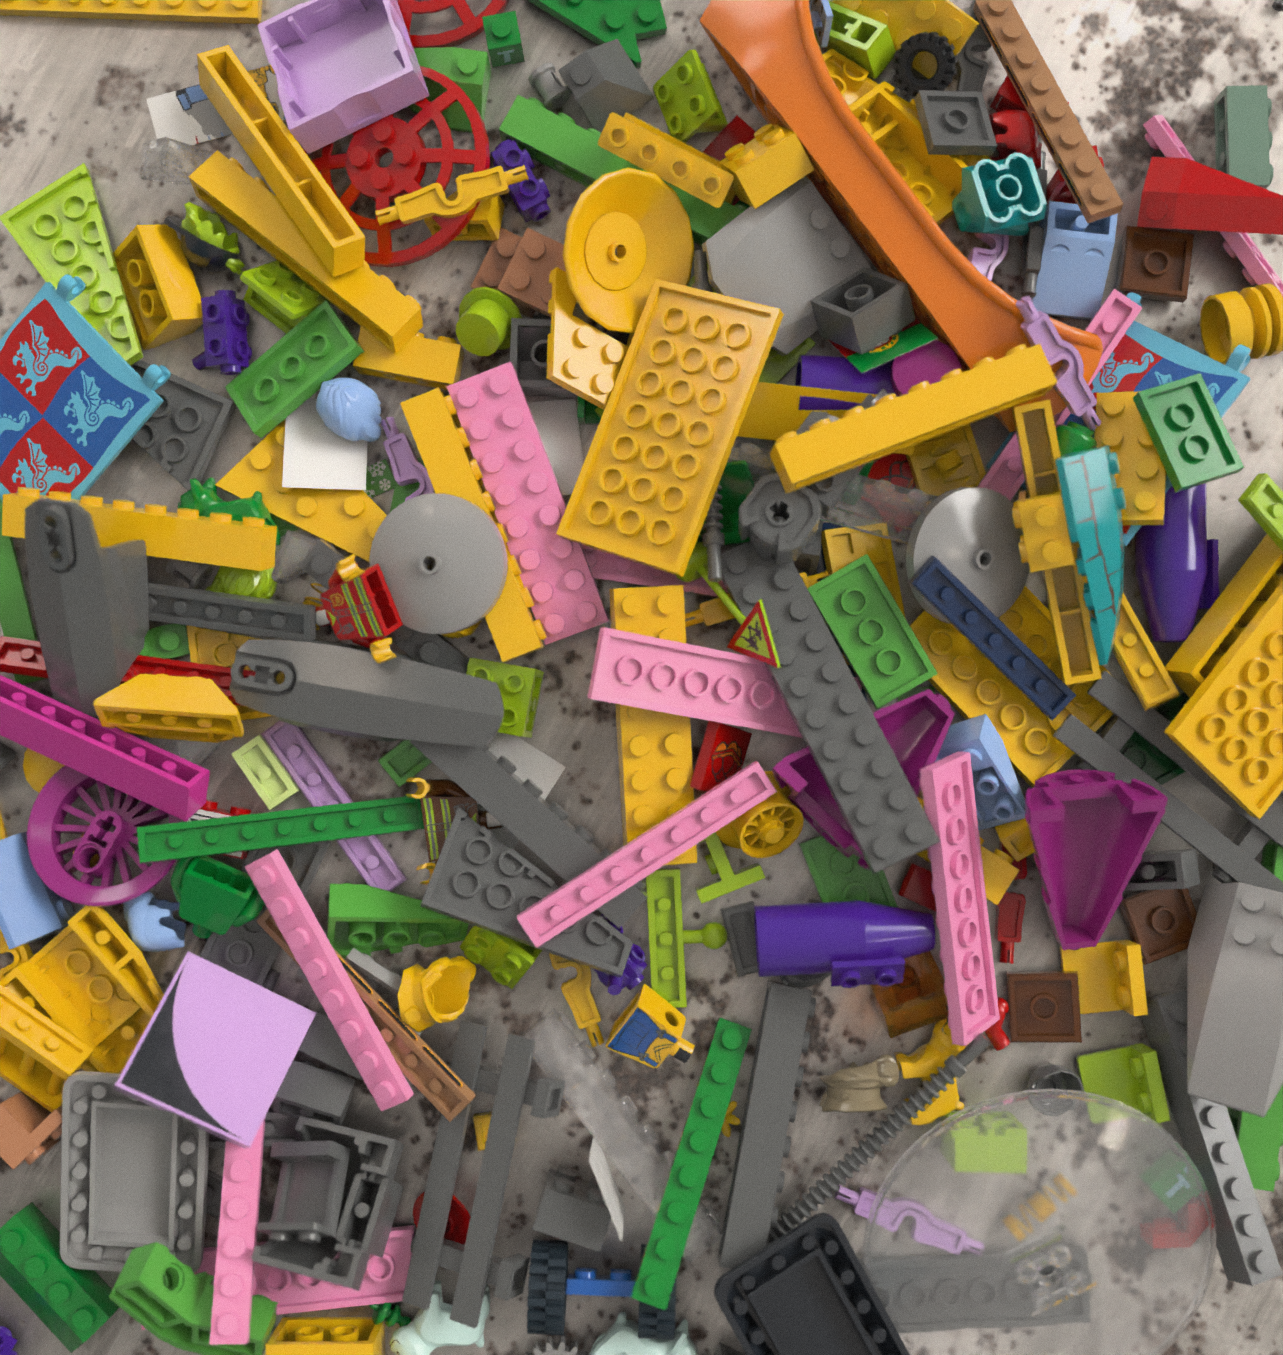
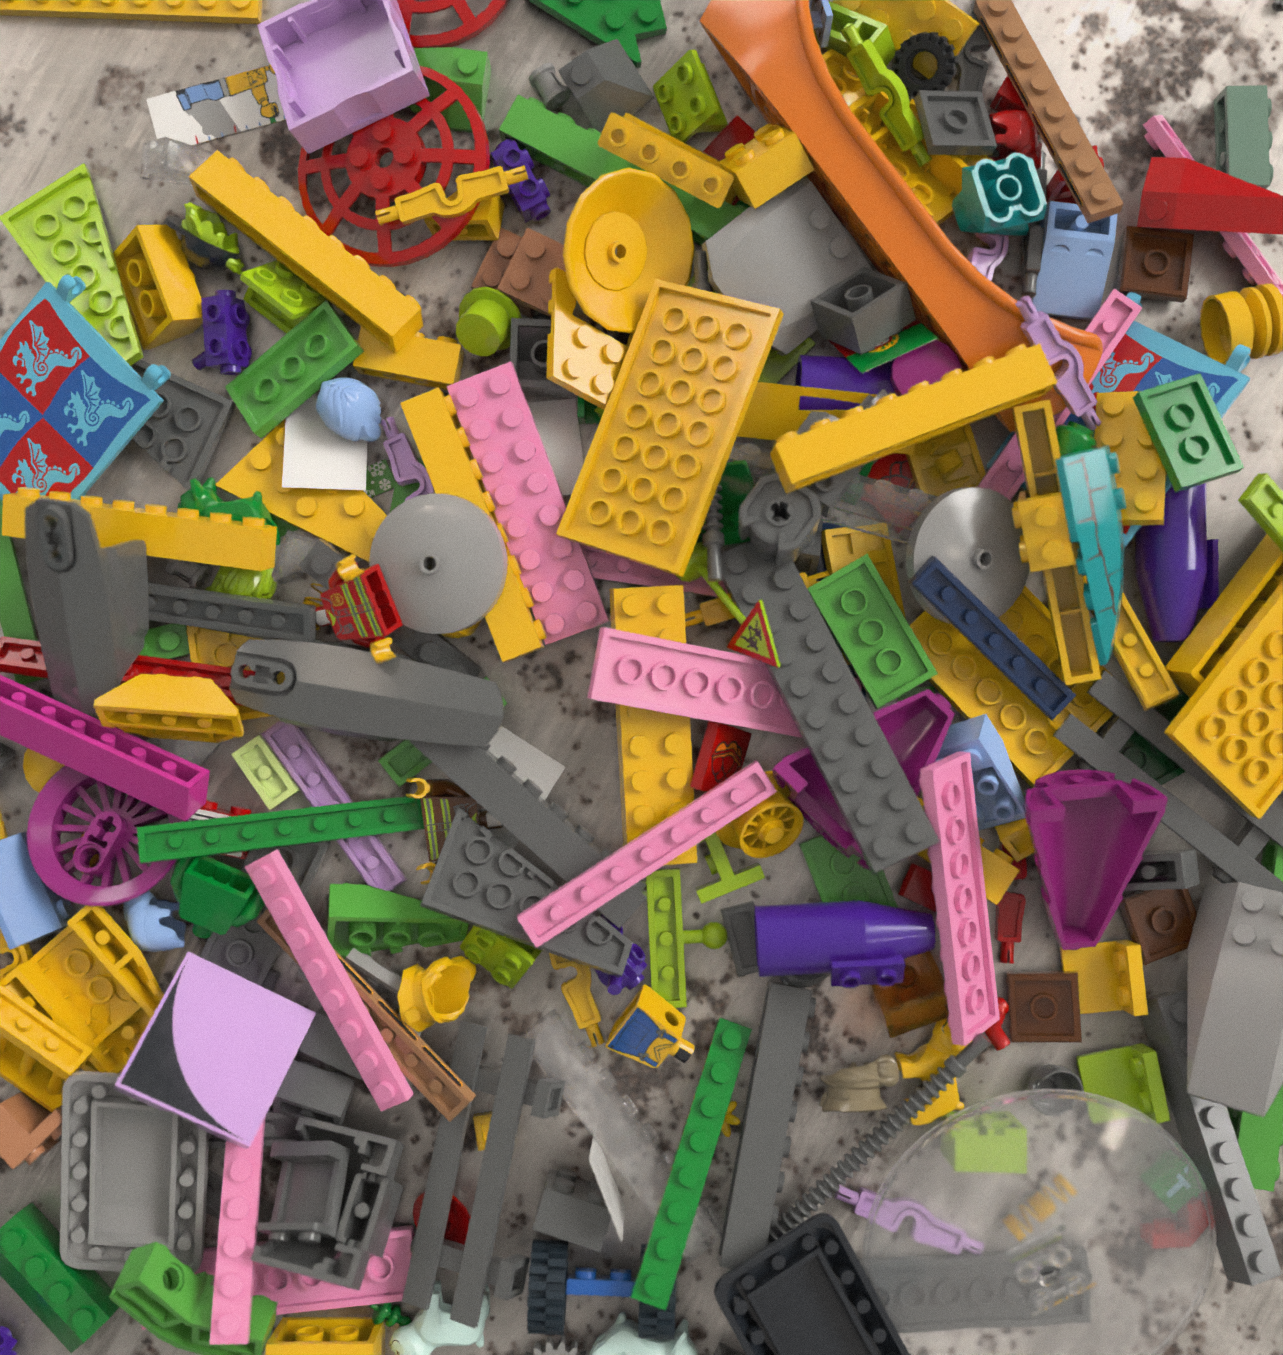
yellow brick [197,45,365,277] -> none
lime bracket [466,658,544,738] -> none
green brick [482,11,525,68] -> none
none -> lime piece [840,22,932,167]

